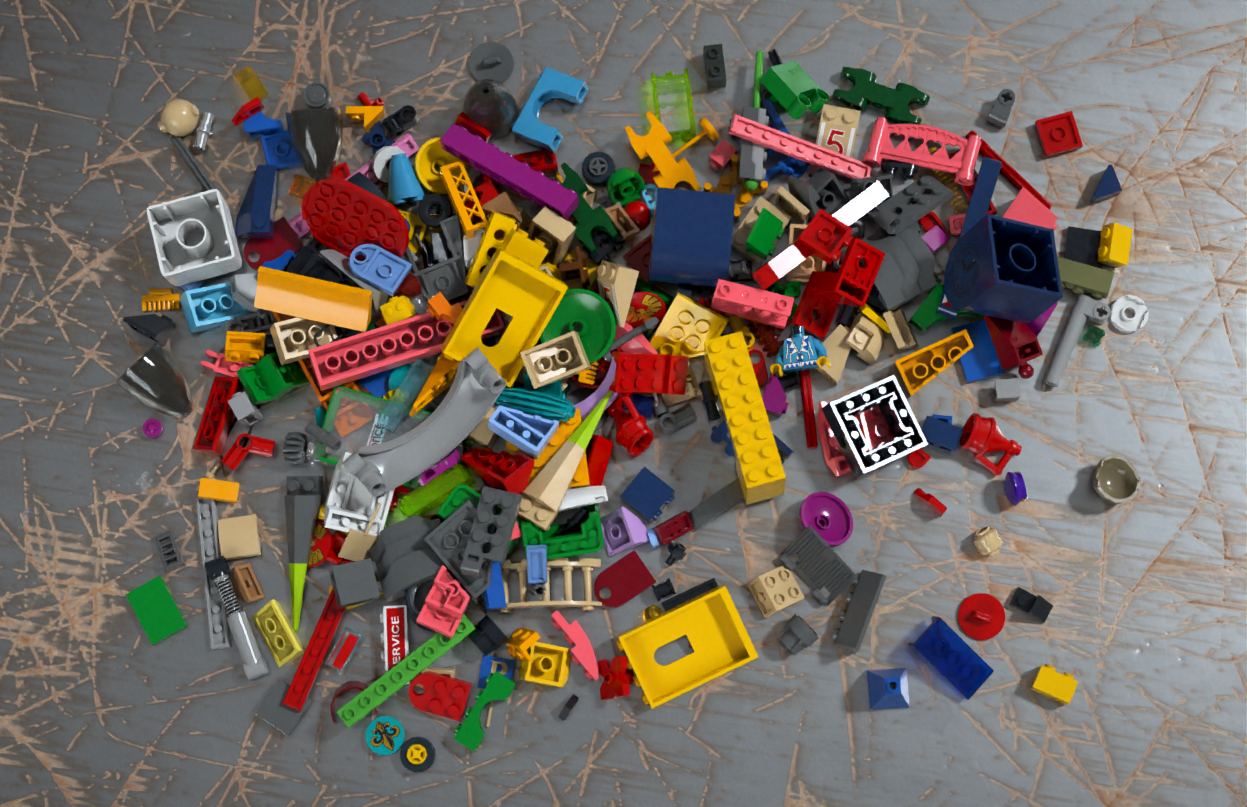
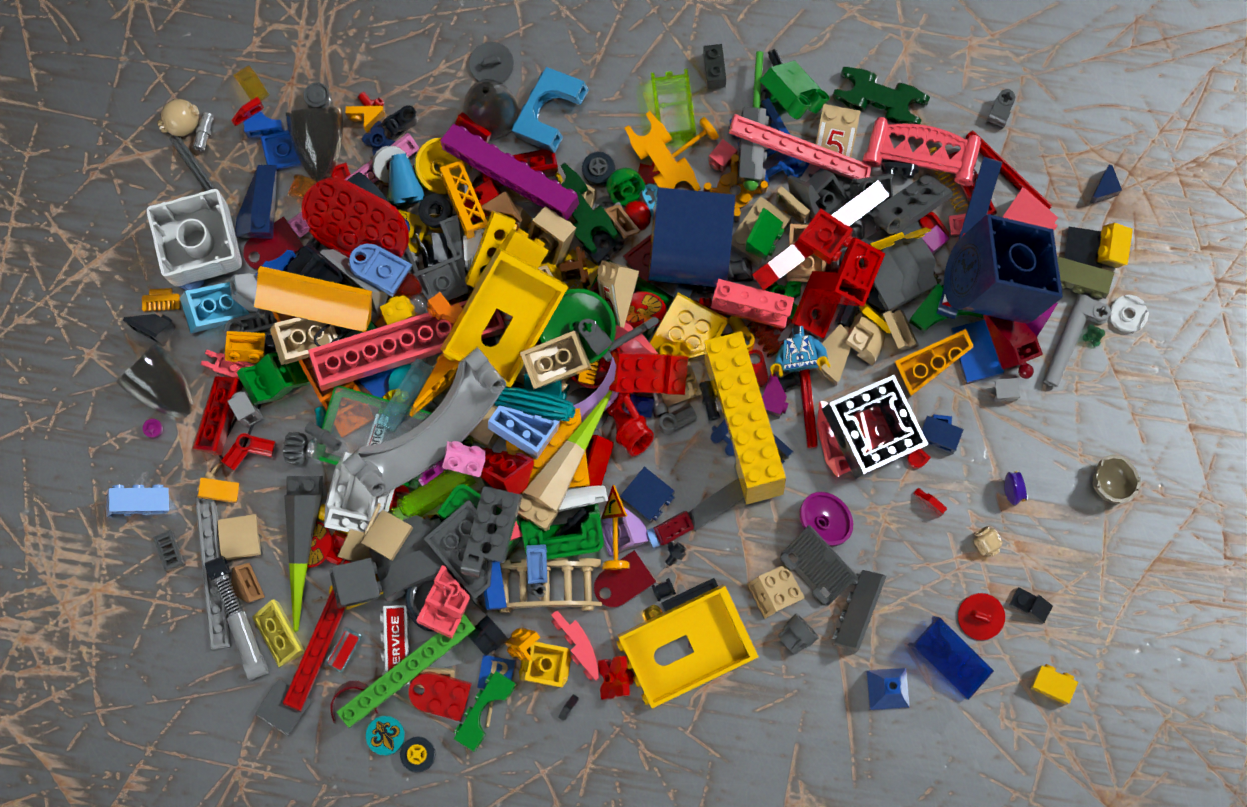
green tile [125,575,188,646] -> none
red piece [960,413,1022,475] -> none
red plate [1035,111,1083,157] -> none
none -> light blue wedge [106,485,169,517]
none -> tan slope [361,510,413,561]
none -> bright pink bracket [442,441,485,477]
none -> dark grey piece [578,319,613,355]
none -> light orange piece [601,485,630,570]
none -> yellow piece [870,228,931,250]

